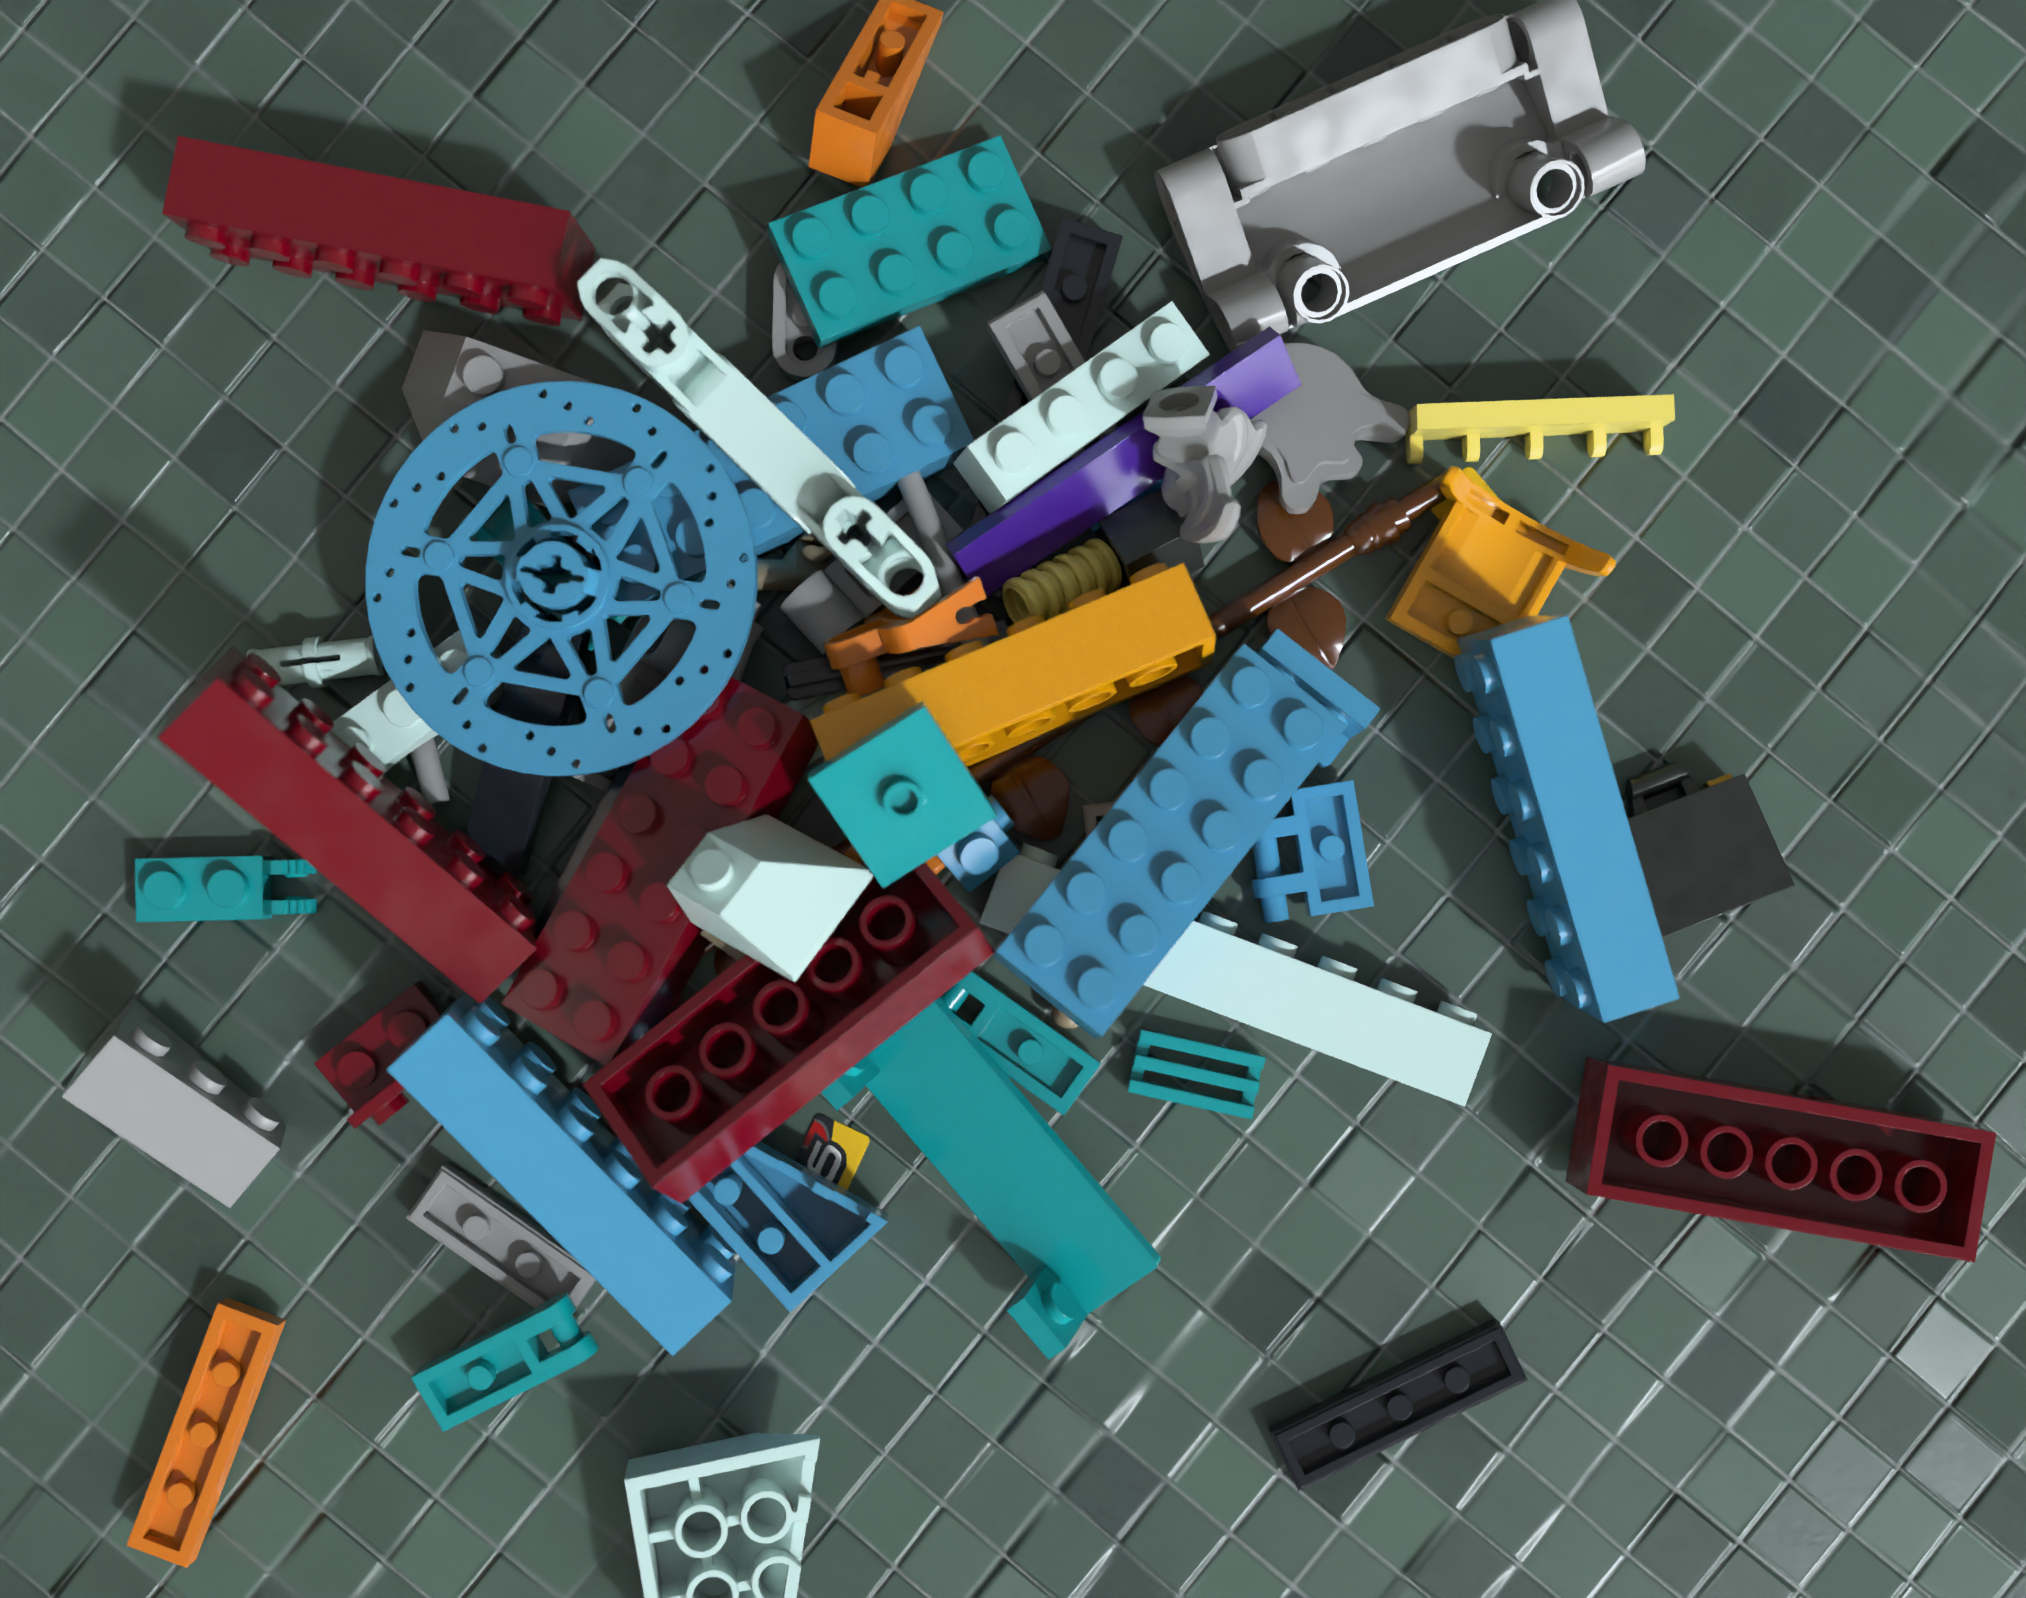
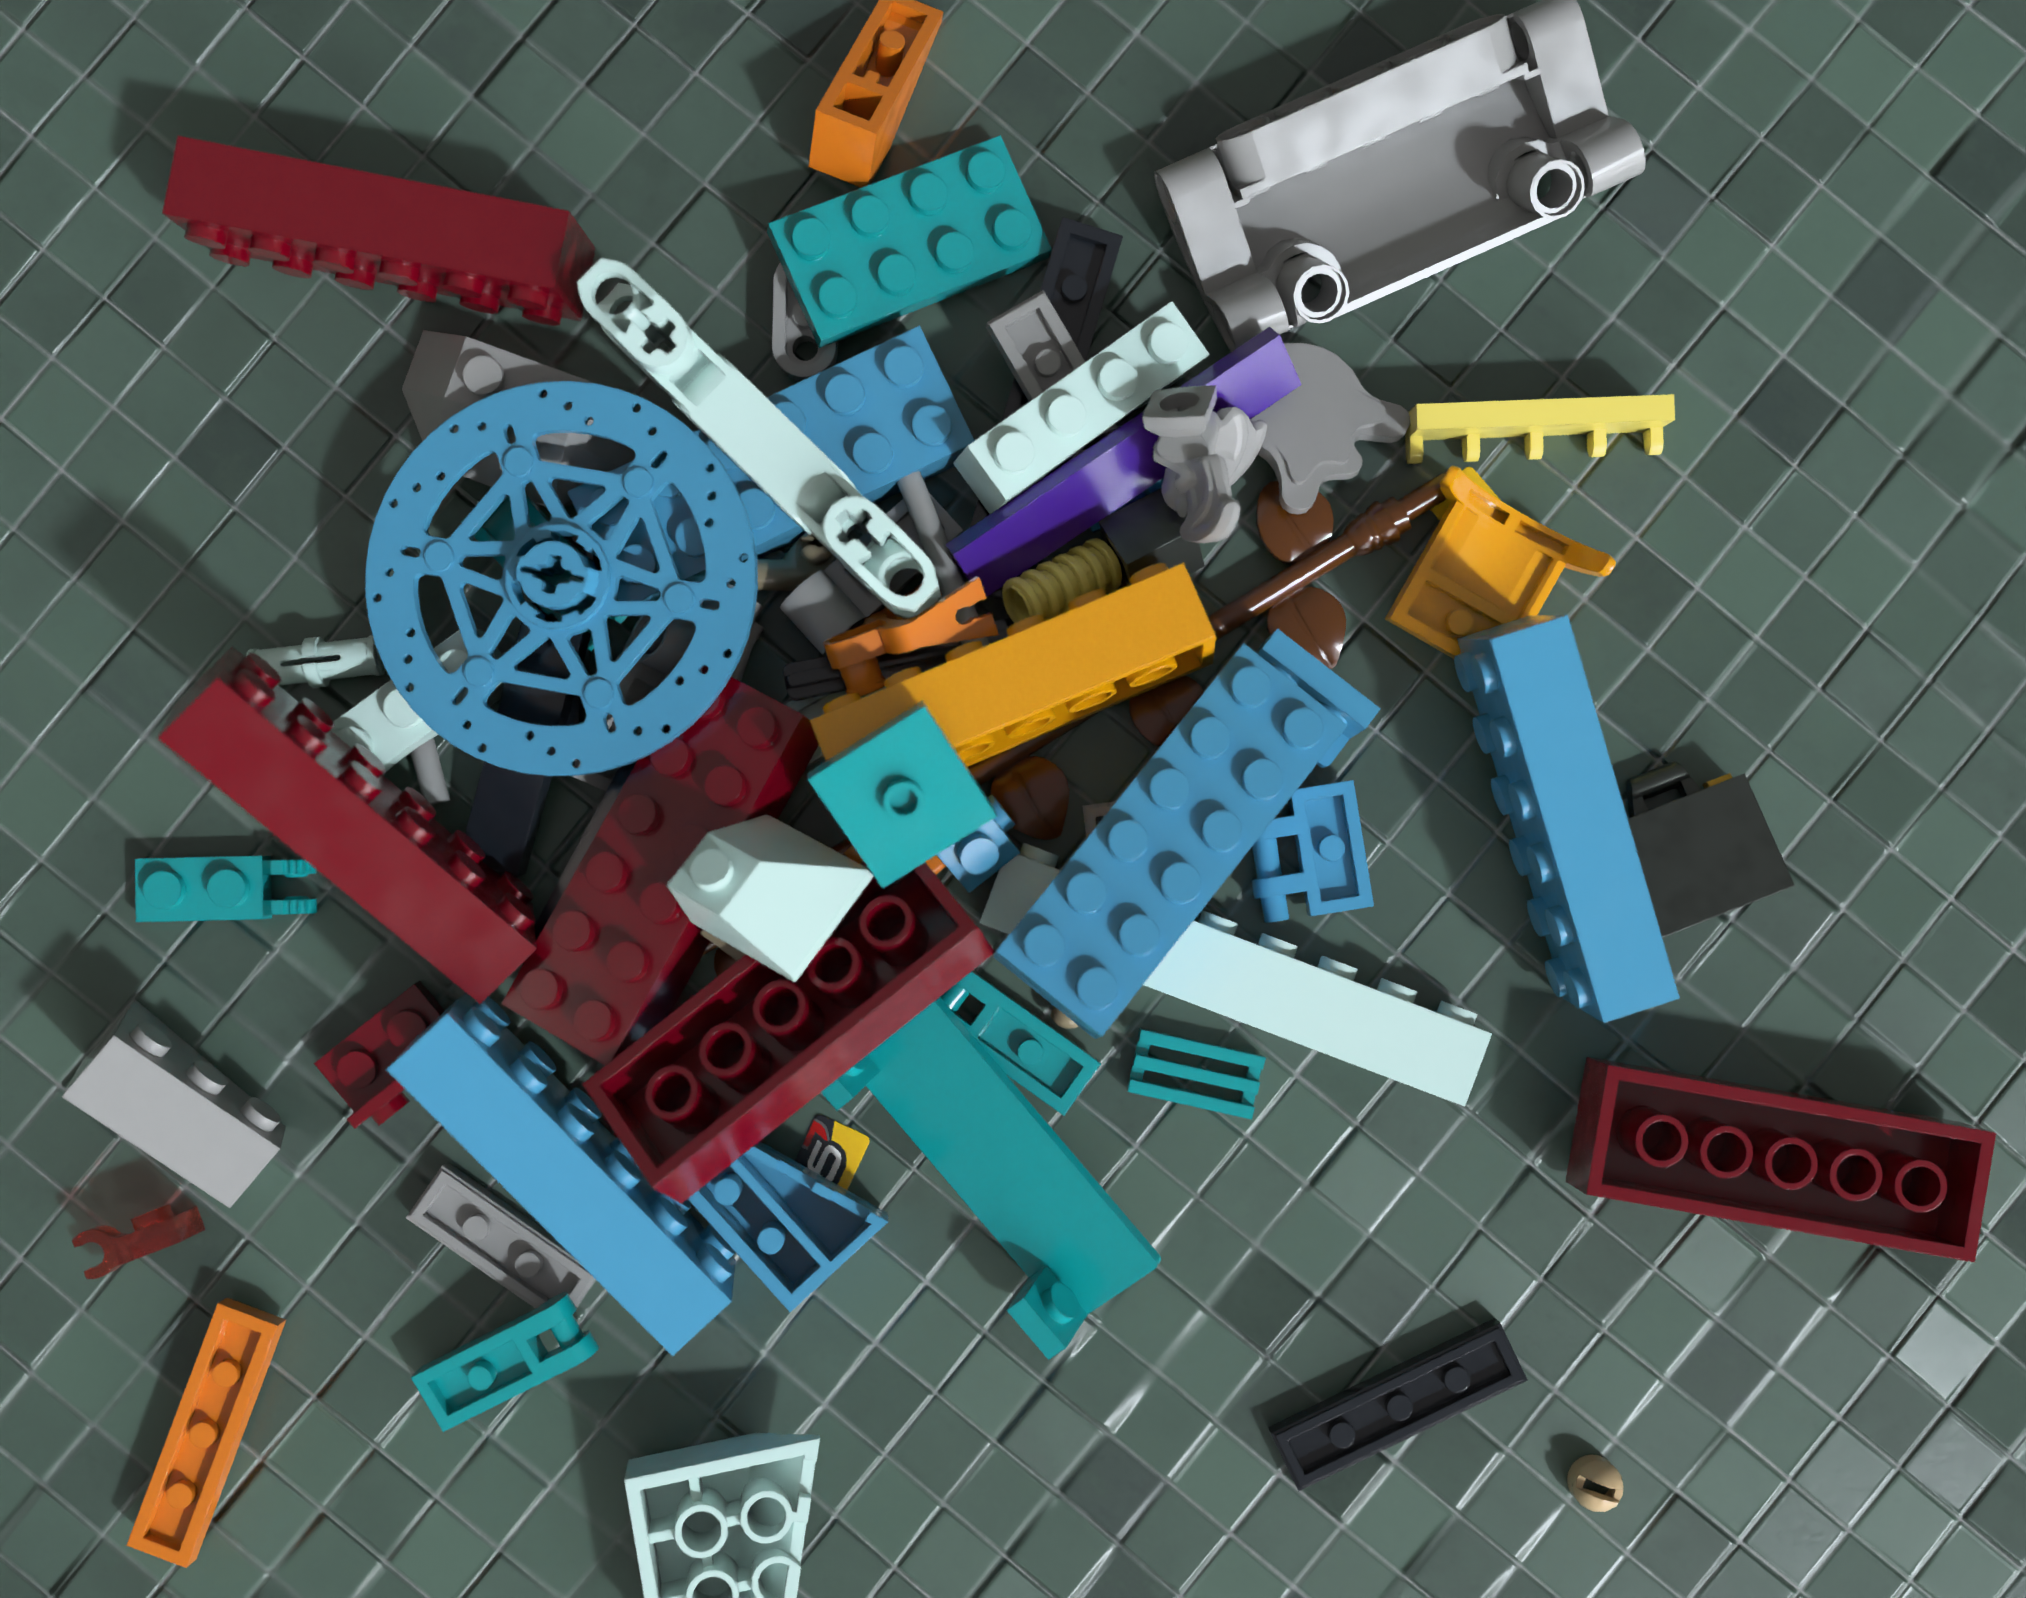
none -> clear red plate [72,1204,206,1279]
none -> tan hinge [1567,1455,1623,1512]

